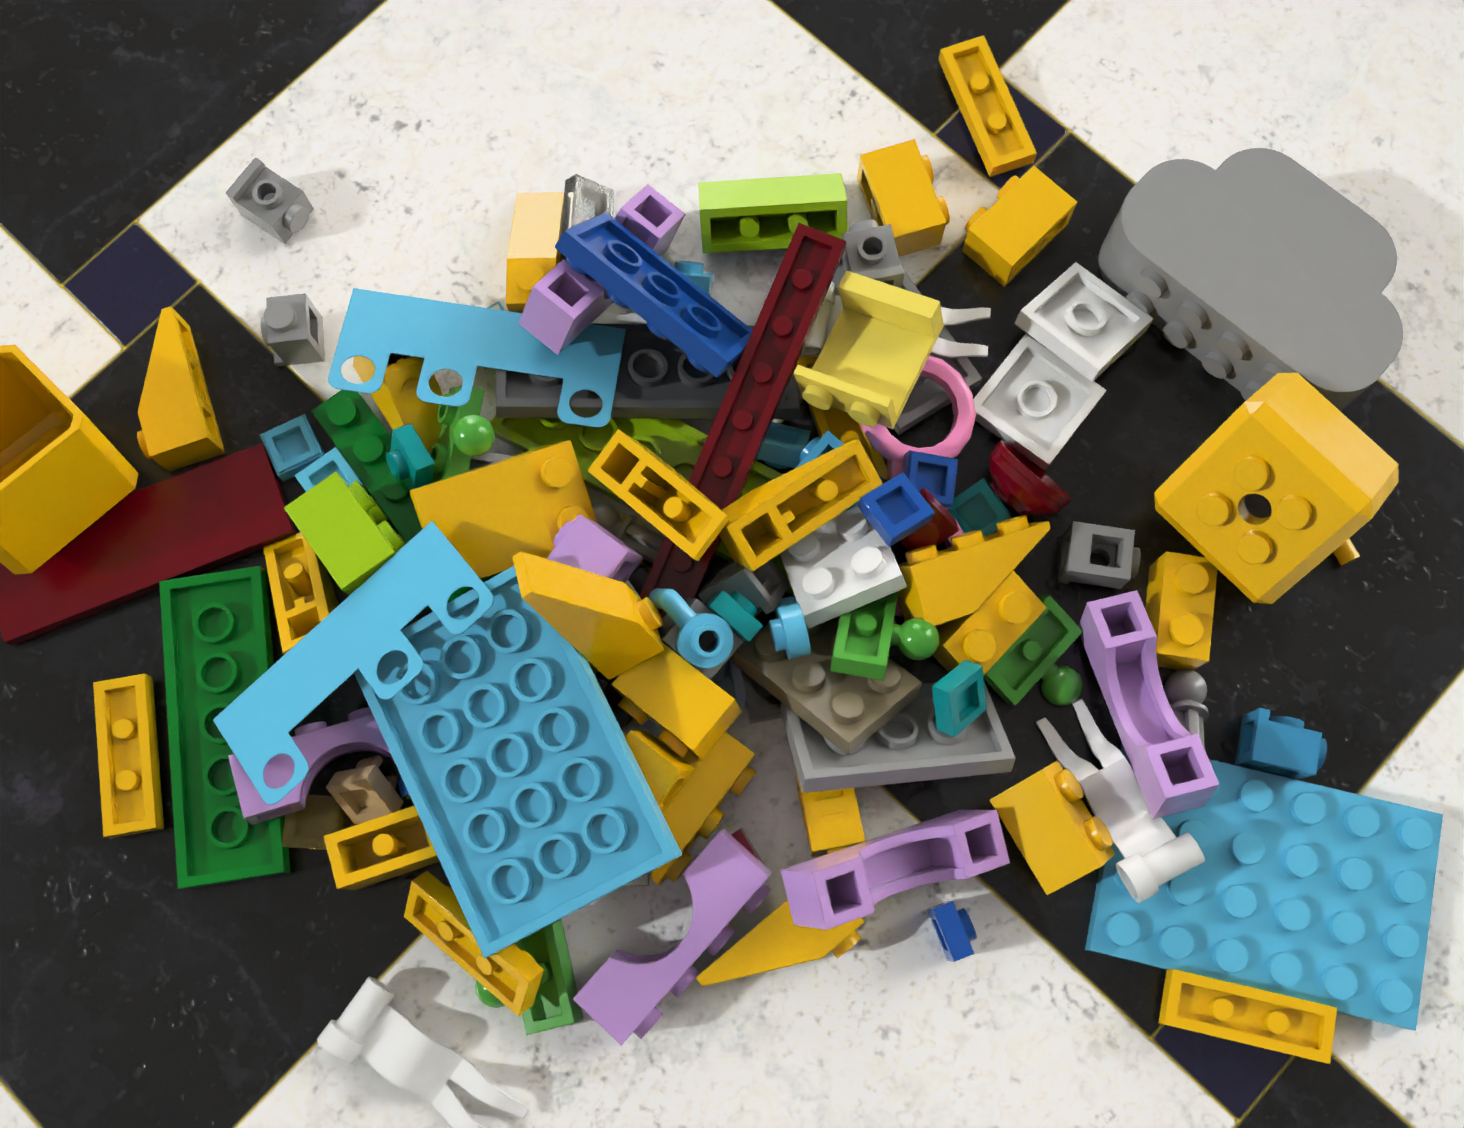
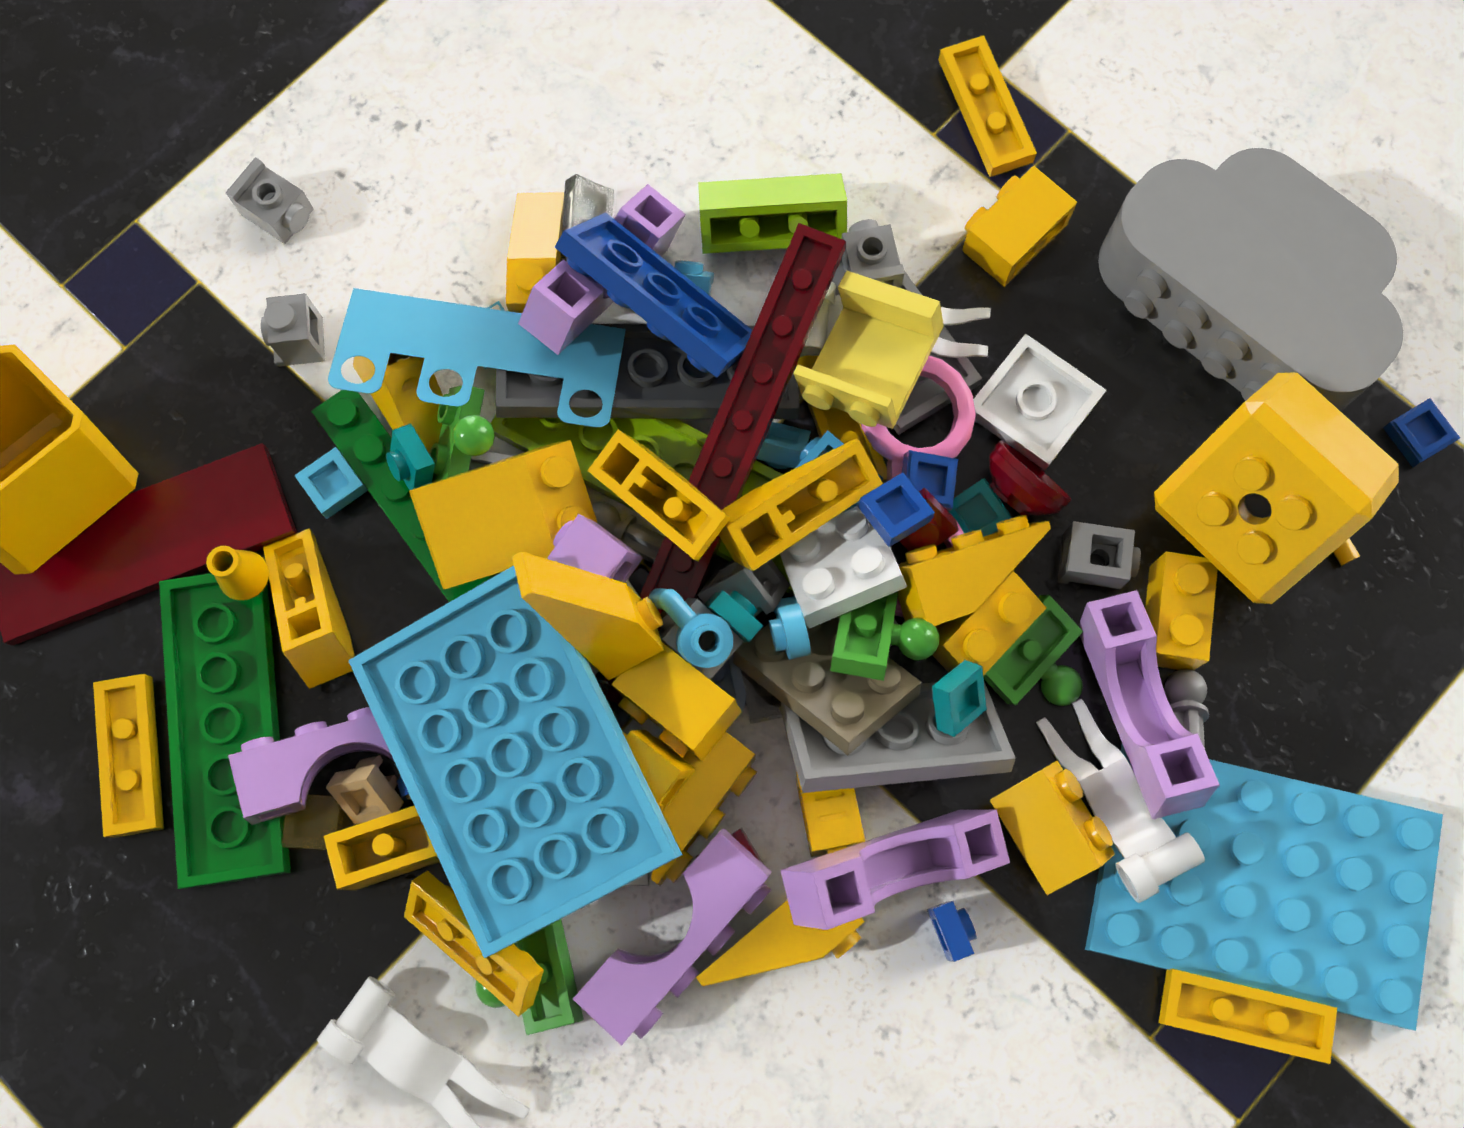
yellow slope [137,306,225,472] -> none
medium azure piece [213,521,494,805] -> none
medium azure tile [260,414,325,481] -> none
lime brick [284,471,406,596] -> none
yellow brick [857,139,950,257] -> none
white plate [1014,262,1153,382] -> none
dark azure brick [1235,708,1327,780] -> none
none -> yellow cone [206,546,269,600]
none -> blue tile [1383,398,1460,467]

